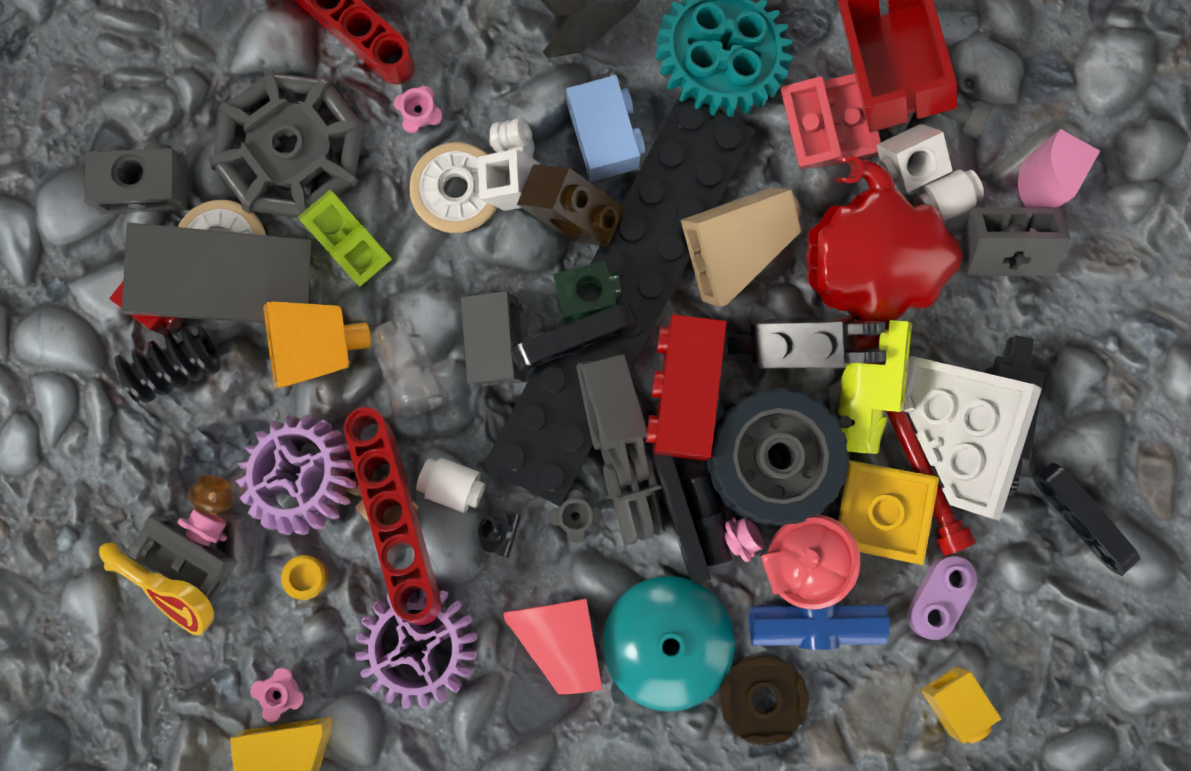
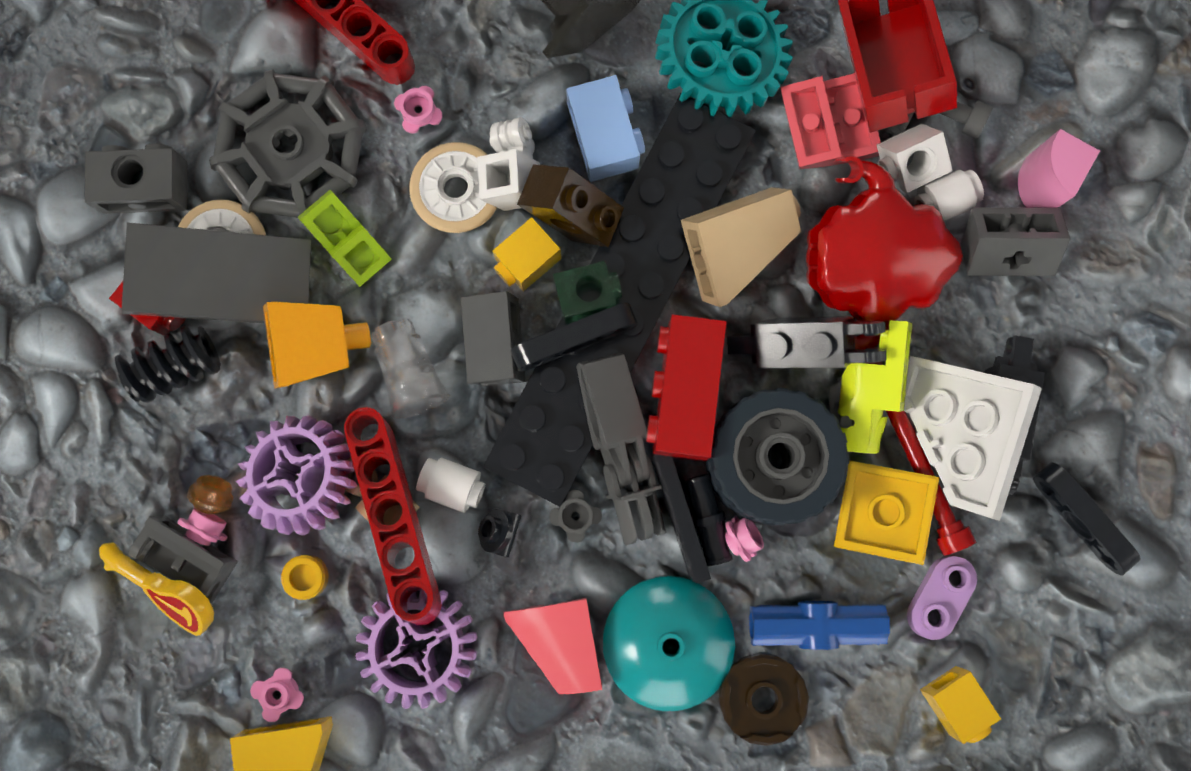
coral piece [761,515,860,609] -> none
none -> yellow brick [492,217,562,292]

